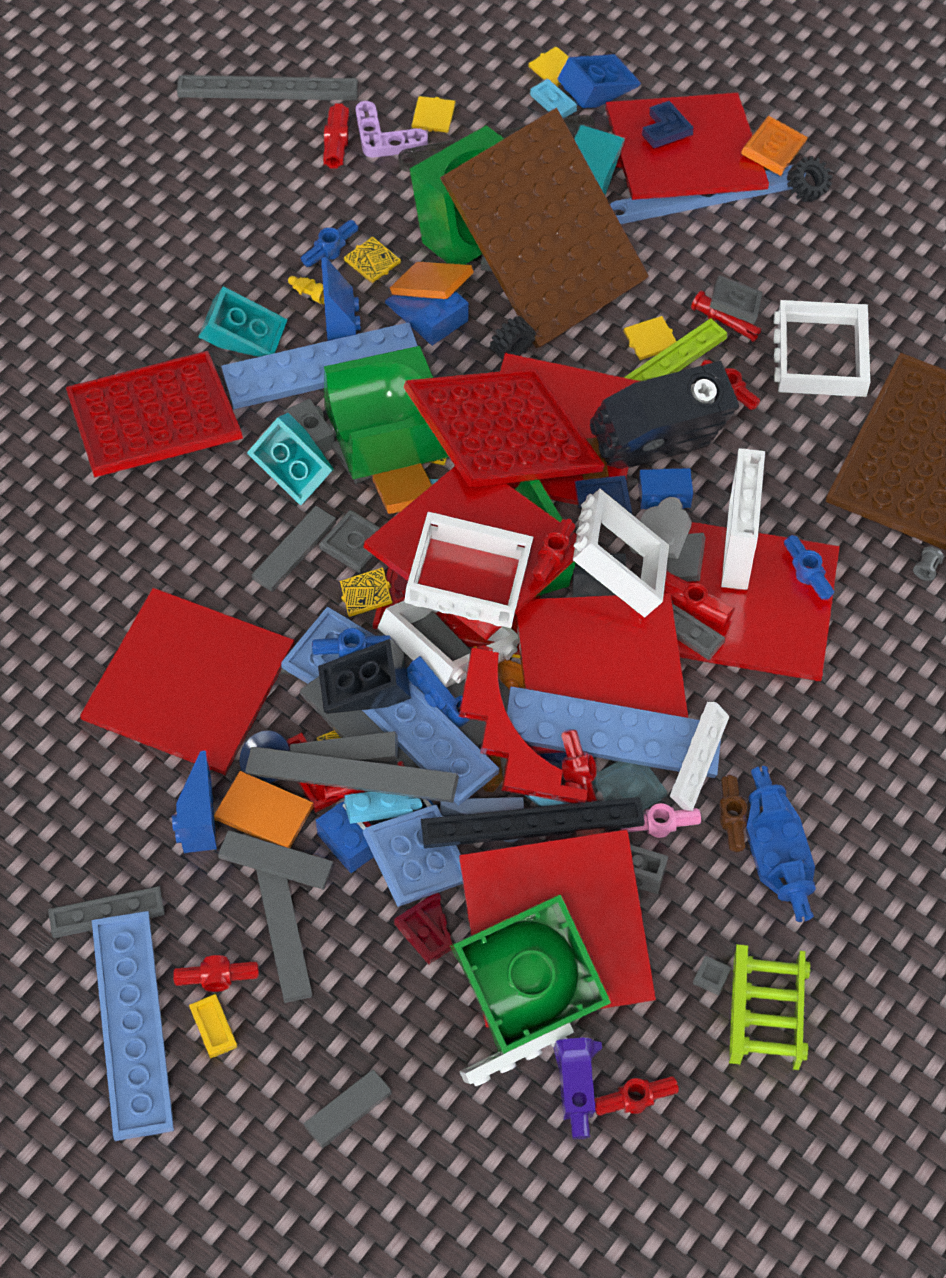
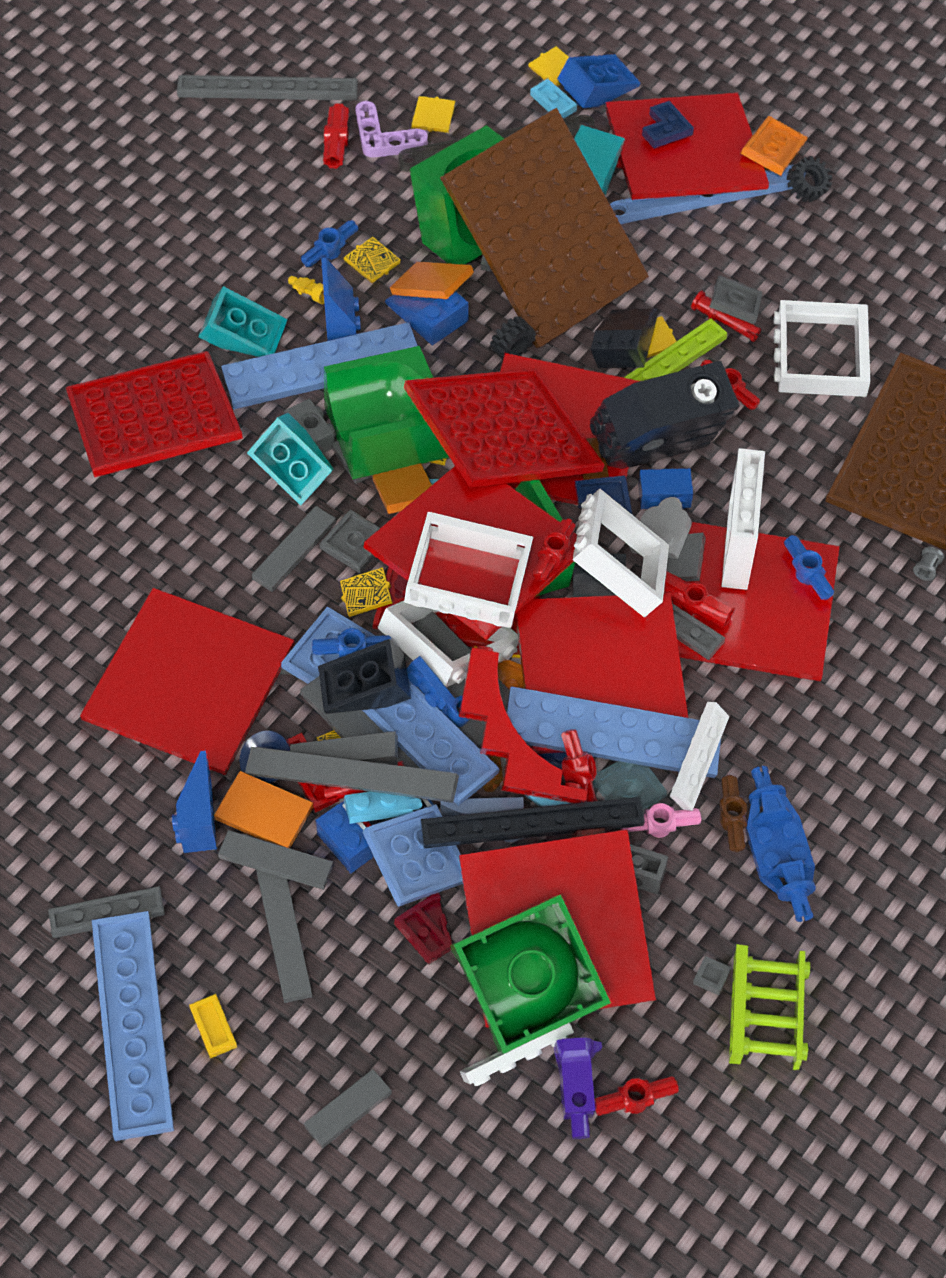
red axle [173,955,259,992] -> none
none -> black slope [590,308,659,368]

